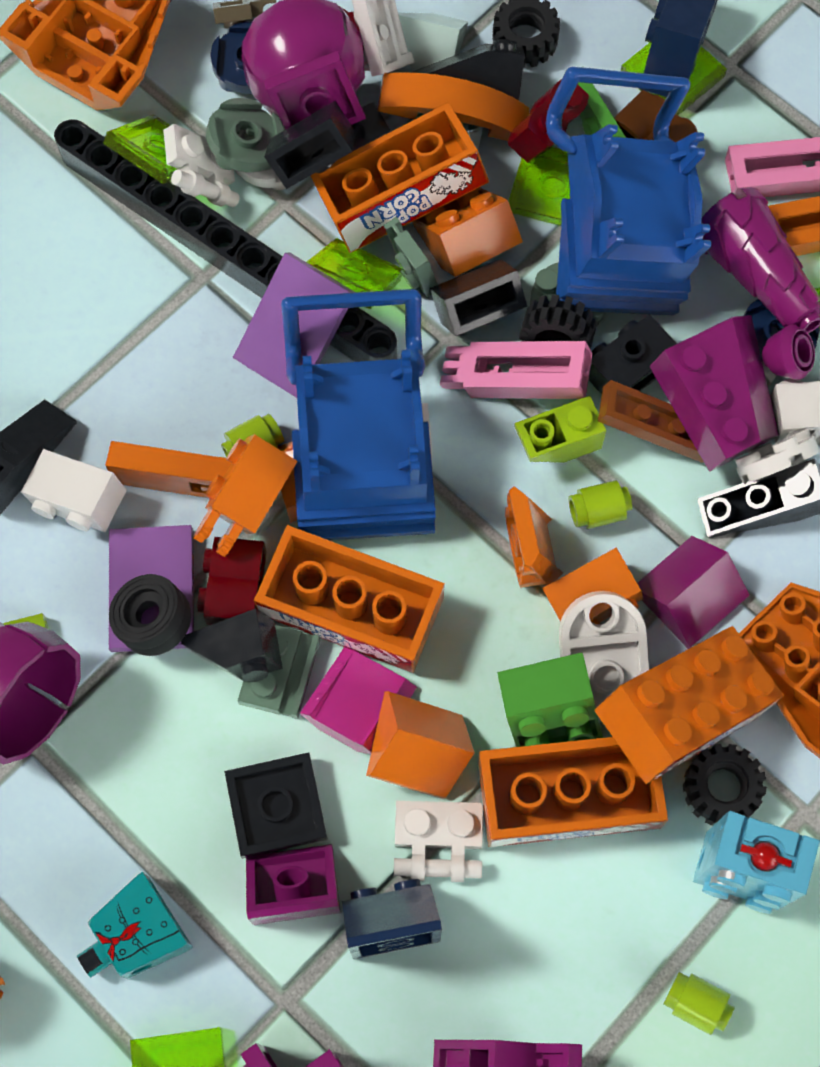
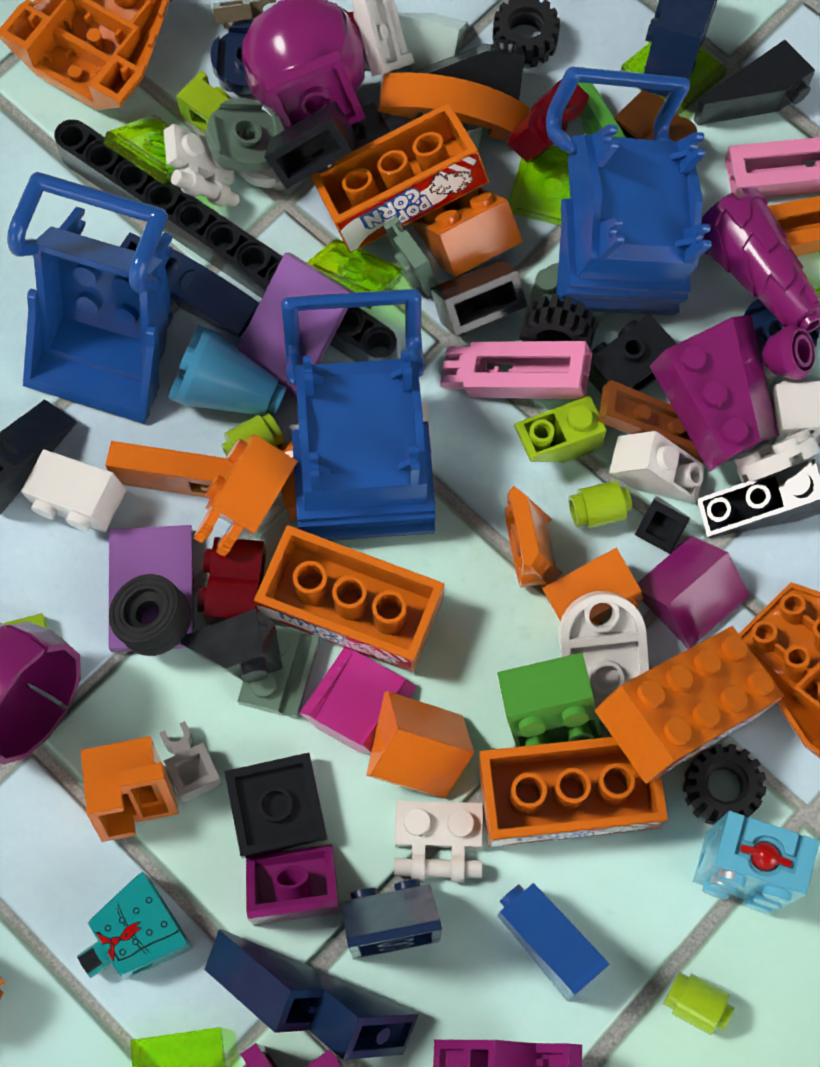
none -> blue piece [7,172,173,424]
none -> orange plate [81,736,179,842]
none -> dark blue slope [120,232,259,338]
none -> light grey plate [159,721,222,803]
none -> dark azure cone [167,325,286,417]
none -> lime brick [176,70,231,134]
none -> dark blue slope [204,929,419,1060]
none -> blue slope [497,883,610,1001]
none -> white slope [609,431,705,503]
none -> black slope [635,496,690,554]
none -> black slope [693,39,815,125]

